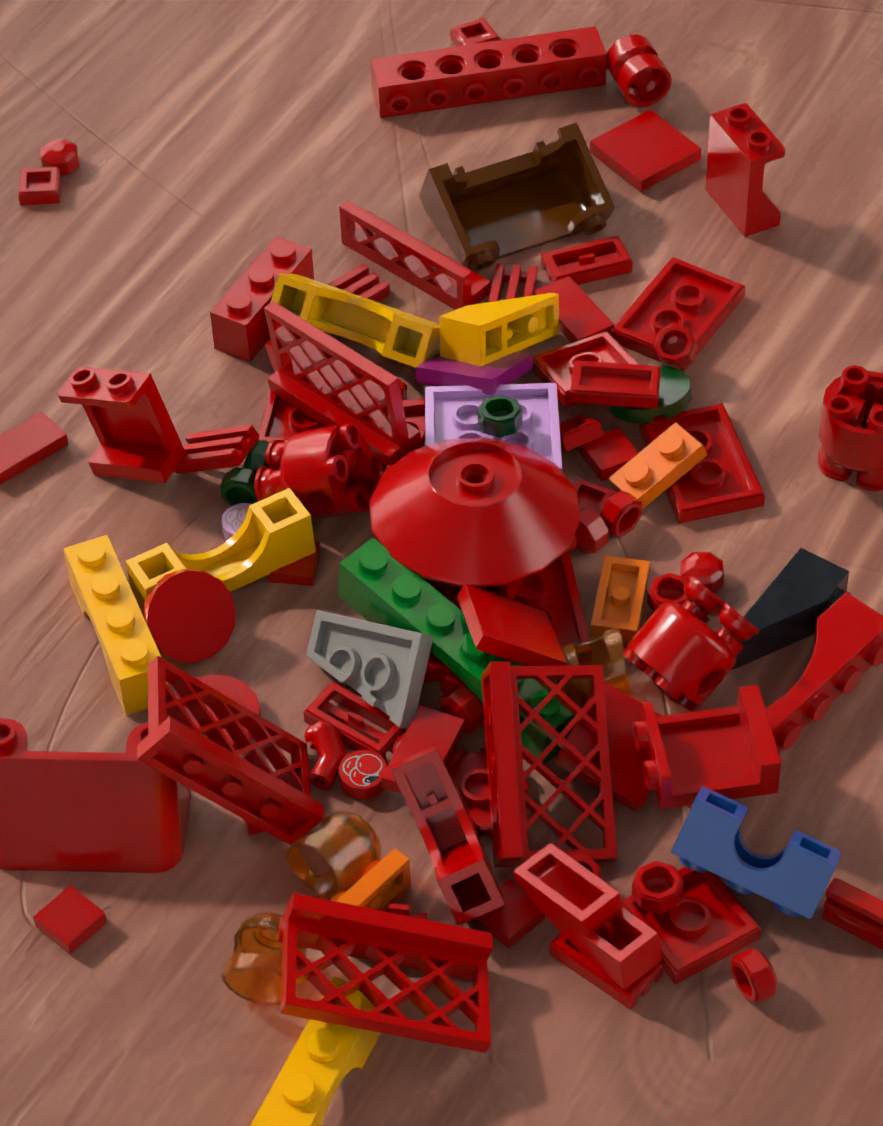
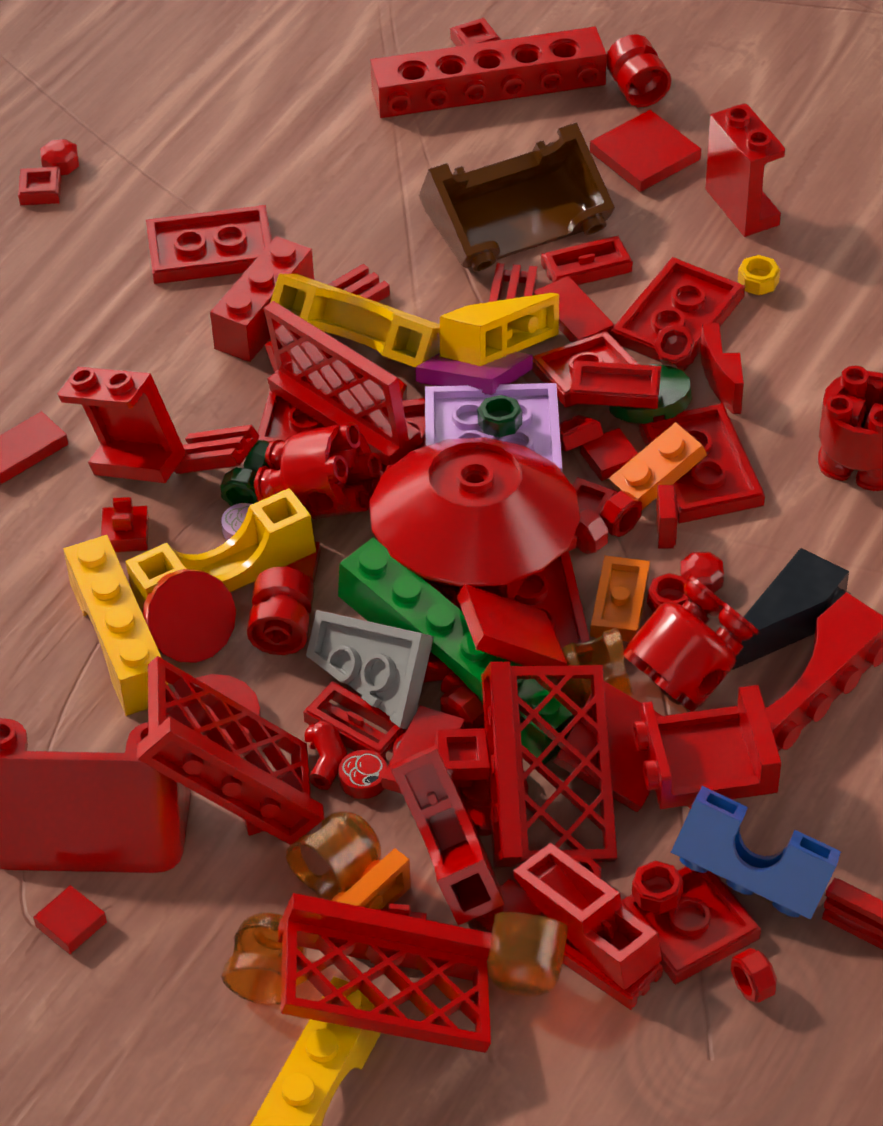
red fence [339,200,491,310] -> none
none -> red tile [101,497,149,552]
none -> red tile [146,205,272,284]
none -> red wheel [247,567,314,655]
none -> red tile [435,728,490,788]
none -> clear orange helmet [487,912,568,997]
none -> red tile [656,485,678,549]
none -> red slope [700,323,744,414]
none -> yellow tile [738,255,780,295]

